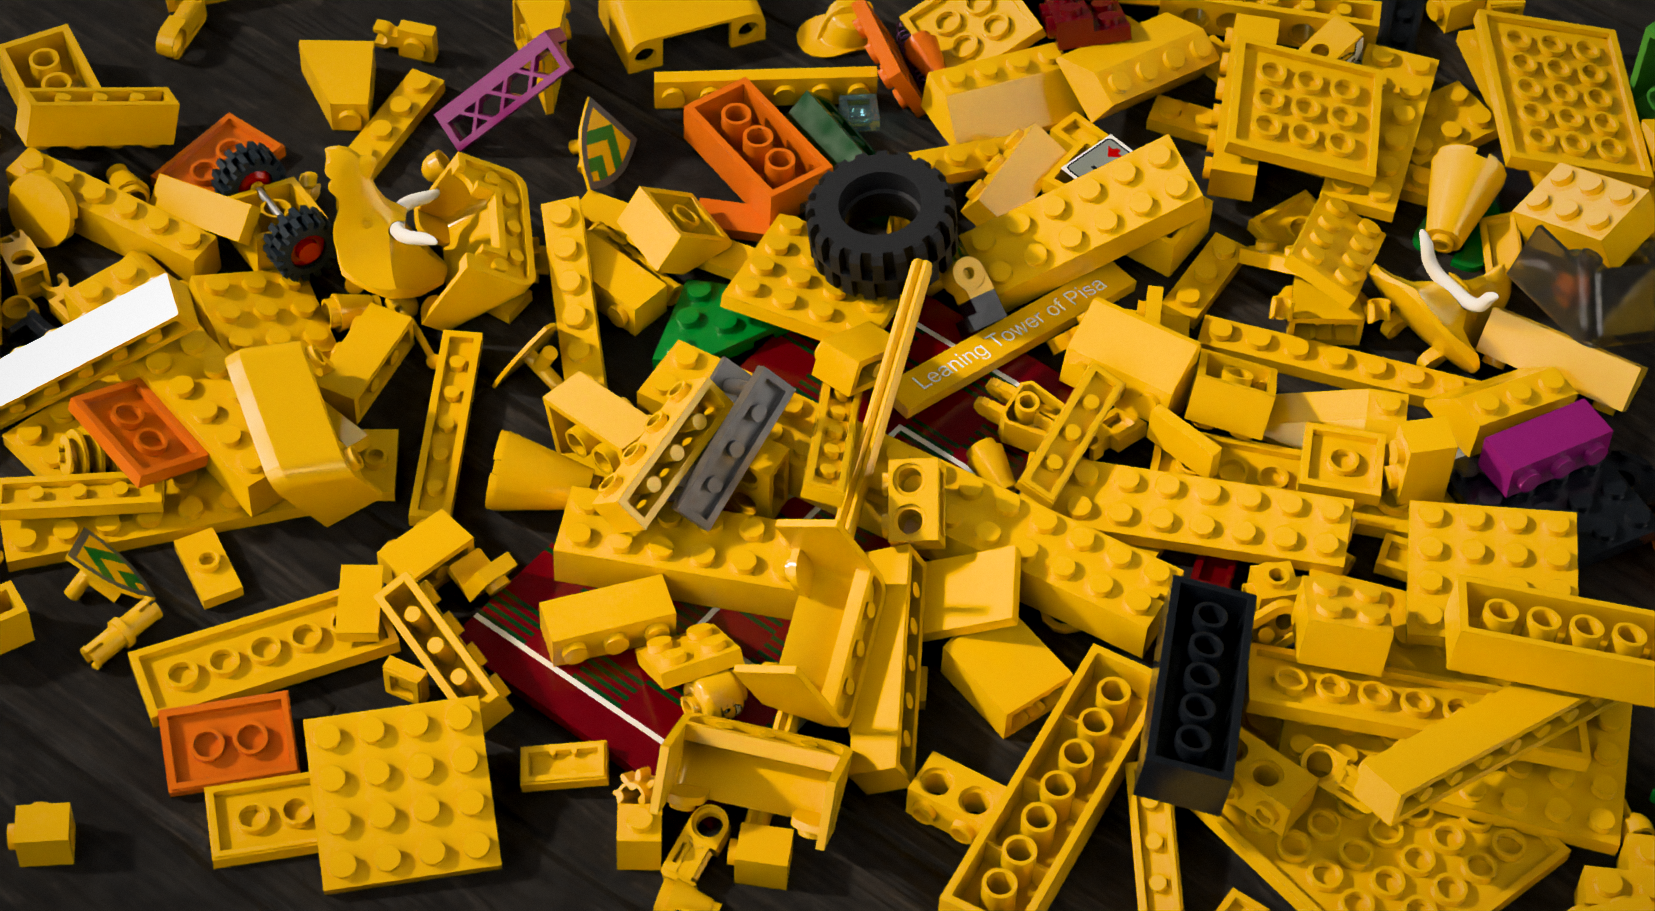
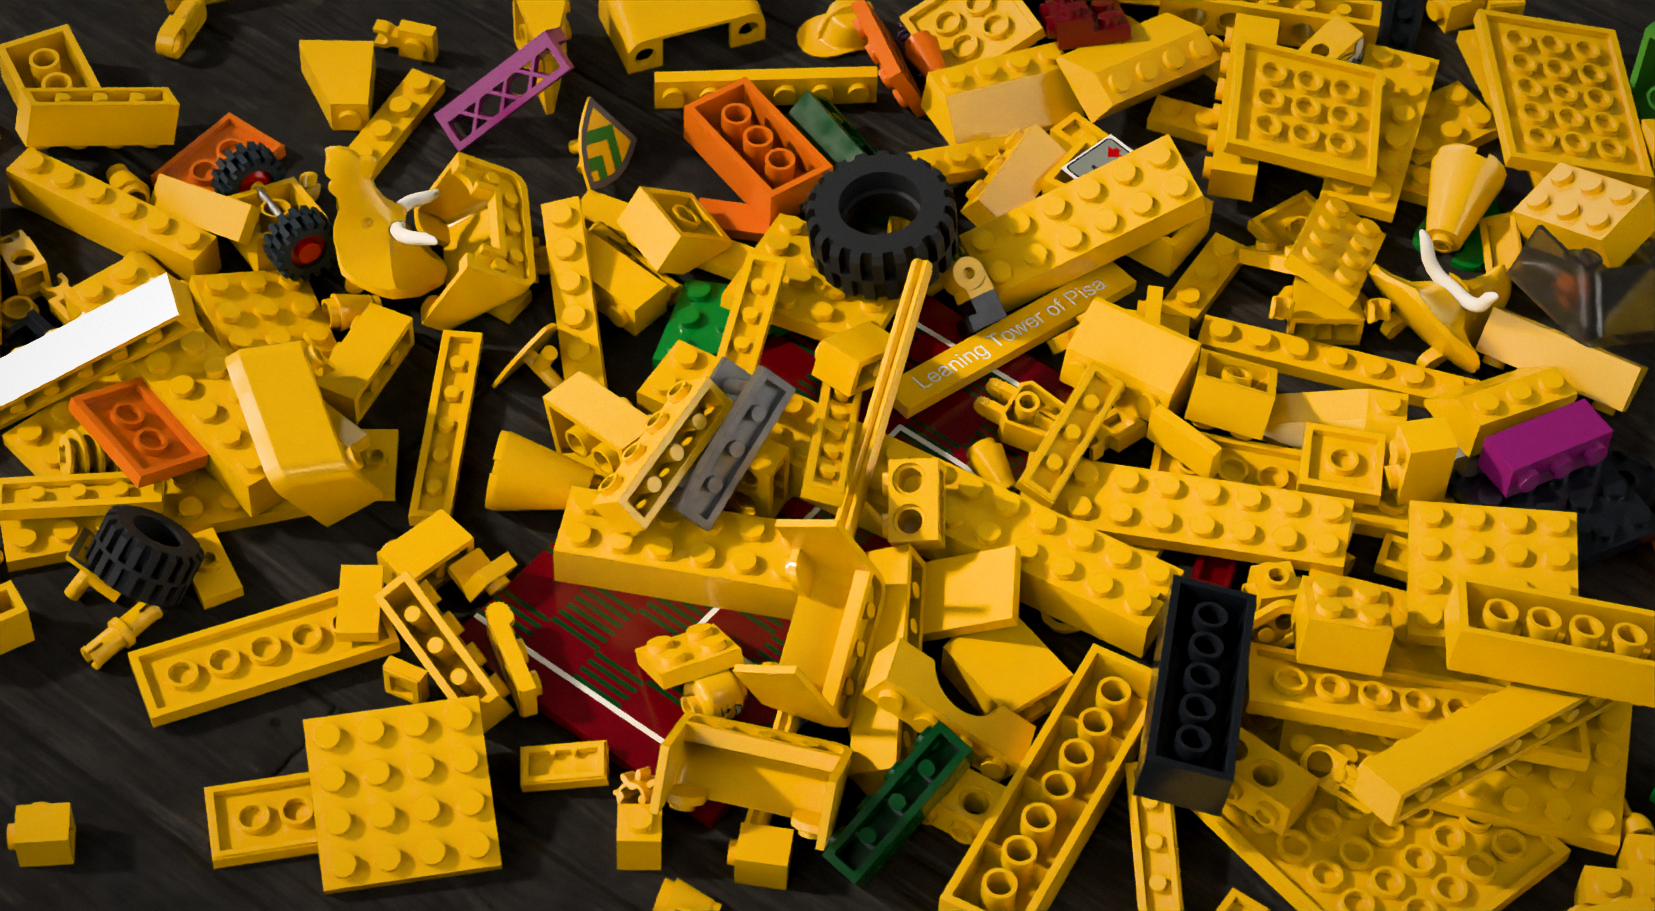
yellow tile [8,170,78,248] -> none
orange tile [157,690,301,797] -> none
yellow hinge [384,297,438,369] -> none
yellow hinge [421,149,450,183] -> none
yellow brick [539,574,676,667] -> none
yellow piece [661,804,731,890] -> none
clear light blue plate [838,94,880,132] -> none
none -> black tyre [85,504,204,607]
none -> yellow hinge [485,601,542,718]
none -> yellow plate [713,252,787,375]
none -> dark green brick [822,720,979,890]
none -> yellow arch [863,638,1036,783]

